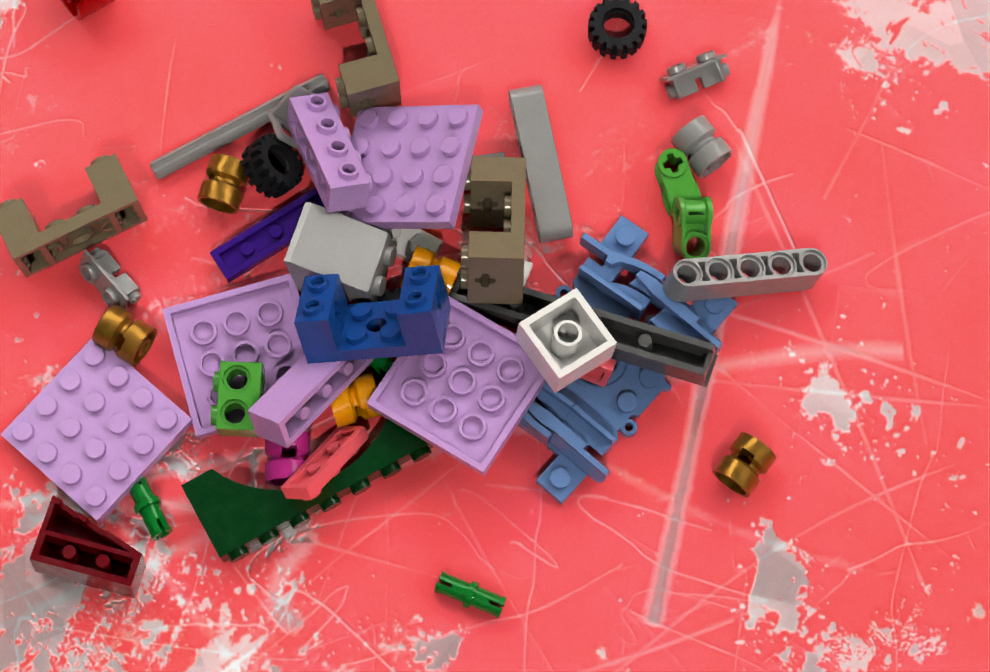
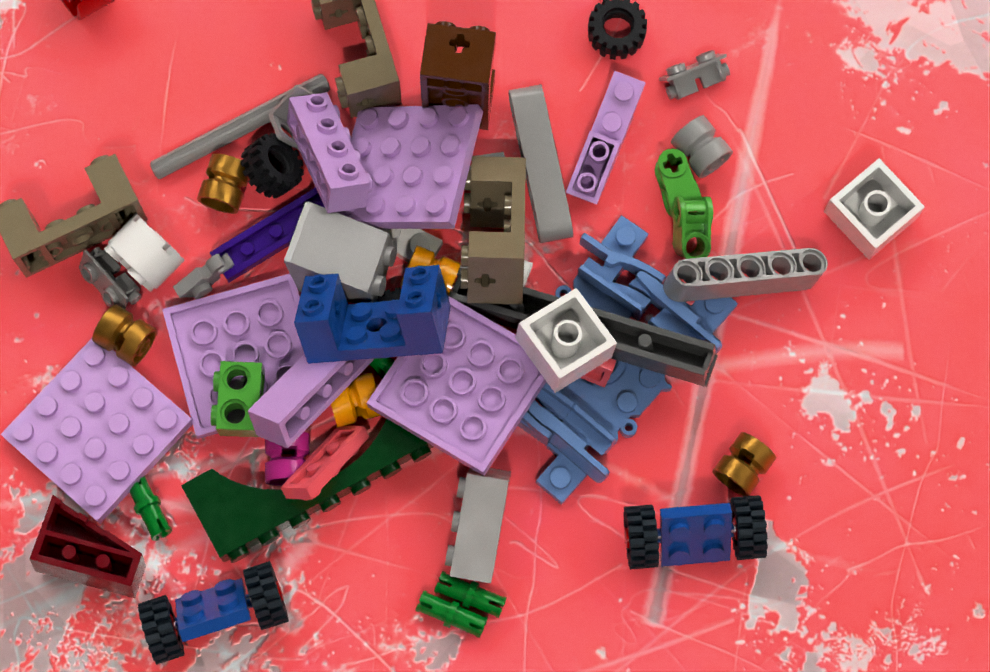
none -> white brick [104,213,185,292]
none -> plate [138,561,289,665]
none -> light grey plate [173,253,234,299]
none -> green pin [415,590,488,638]
none -> reddish brown plate [420,21,496,130]
none -> light grey wedge [445,468,511,584]
none -> lavender slope [566,71,646,205]
none -> plate [624,495,768,570]
none -> brick [824,158,925,260]

